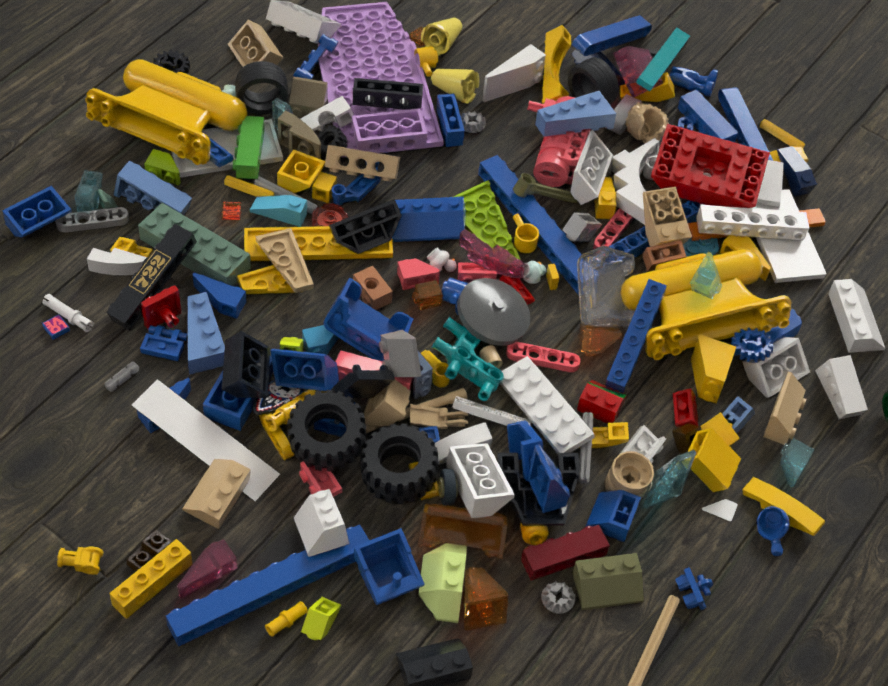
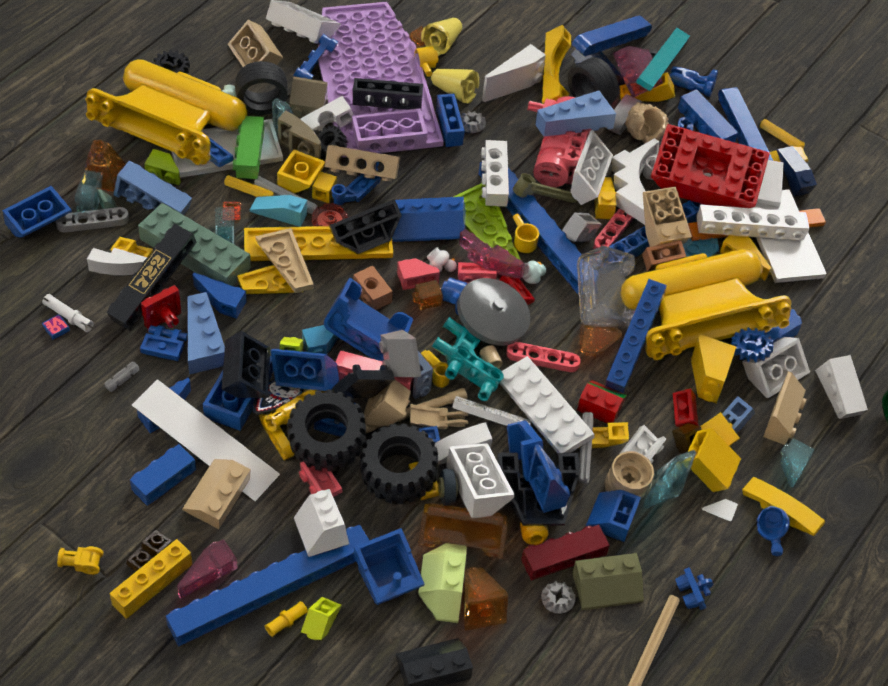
yellow tile [546,264,559,290] -> none
clear light blue slope [690,252,722,299] -> none
white slope [828,279,885,353] -> none
none -> clear orange slope [80,140,126,191]
none -> blue brick [130,444,196,506]
none -> clear light blue slope [215,207,235,244]
none -> white brick [481,140,509,206]

